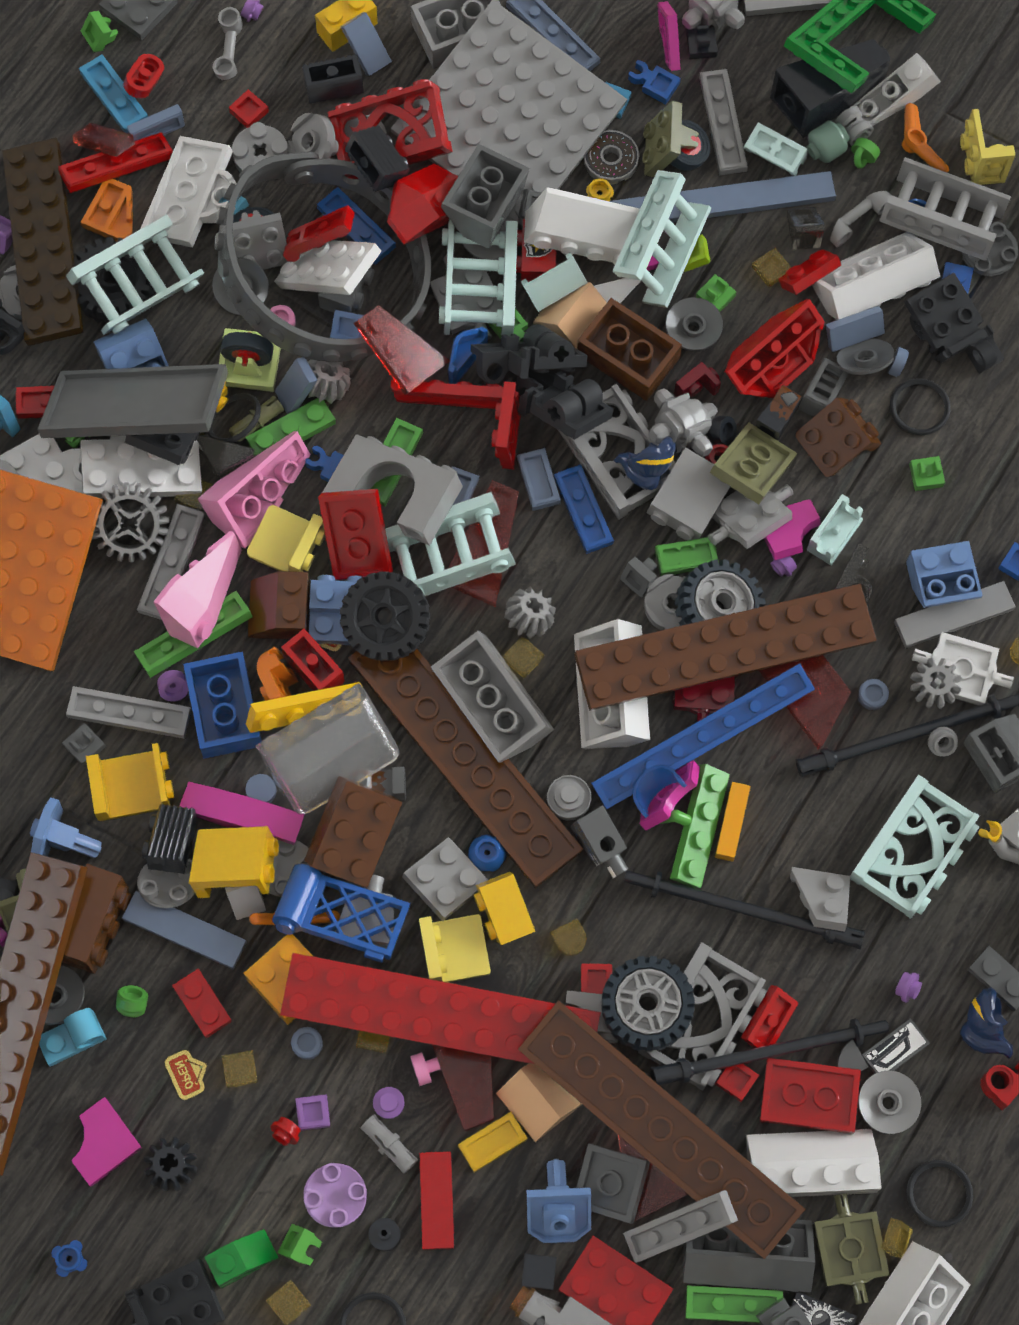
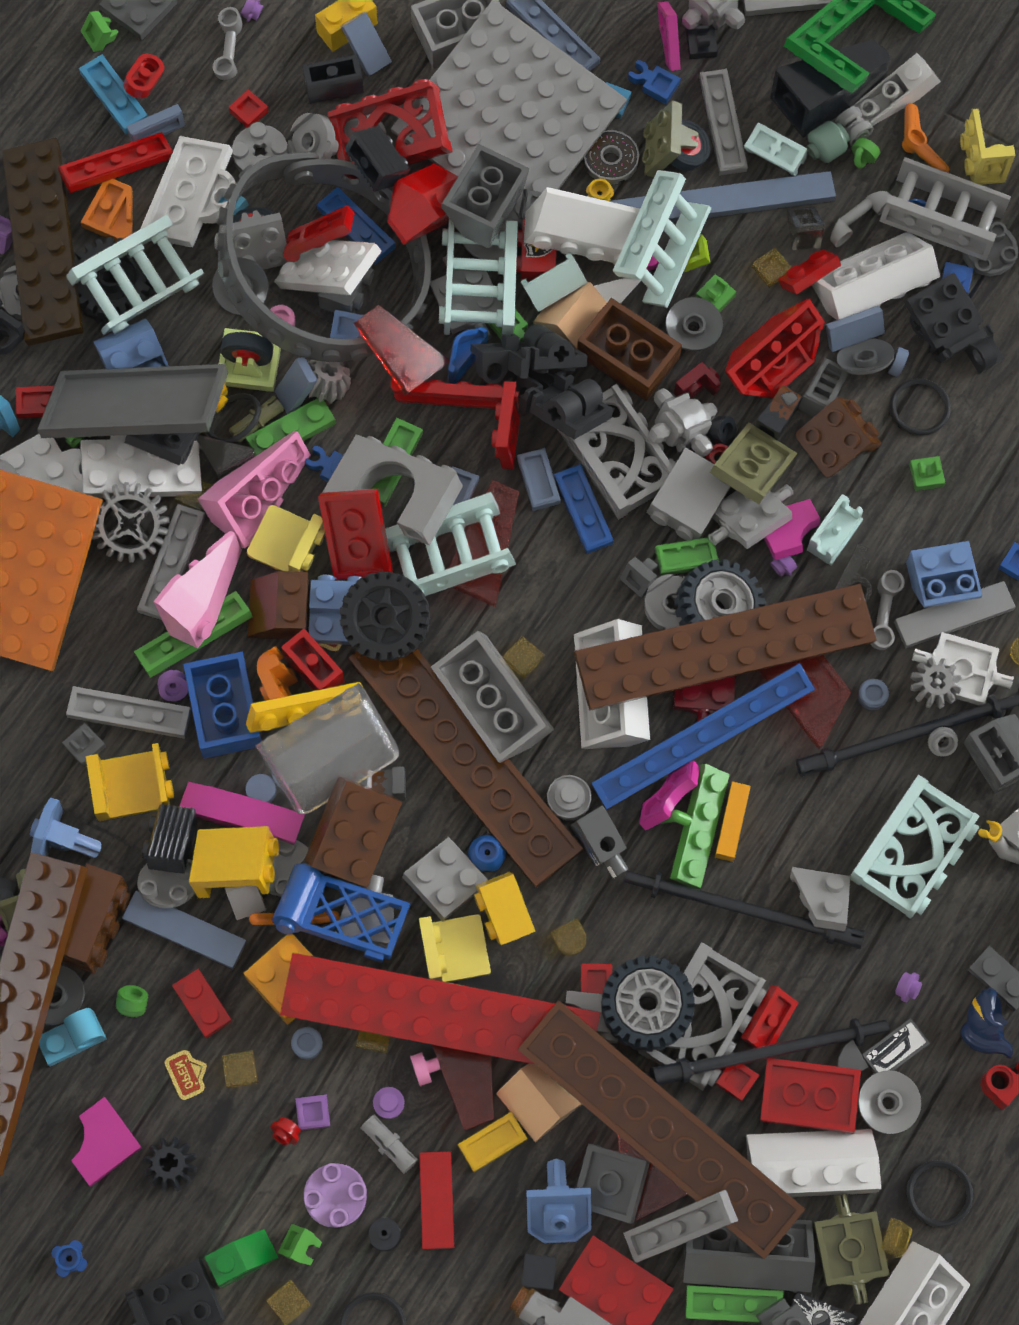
clear red tile [72,123,135,157] -> none
light grey gear [504,586,556,639] -> none
dark blue hair [614,436,676,490] -> none
blue helmet [633,765,687,818] -> none
none -> light grey bar [870,570,905,650]

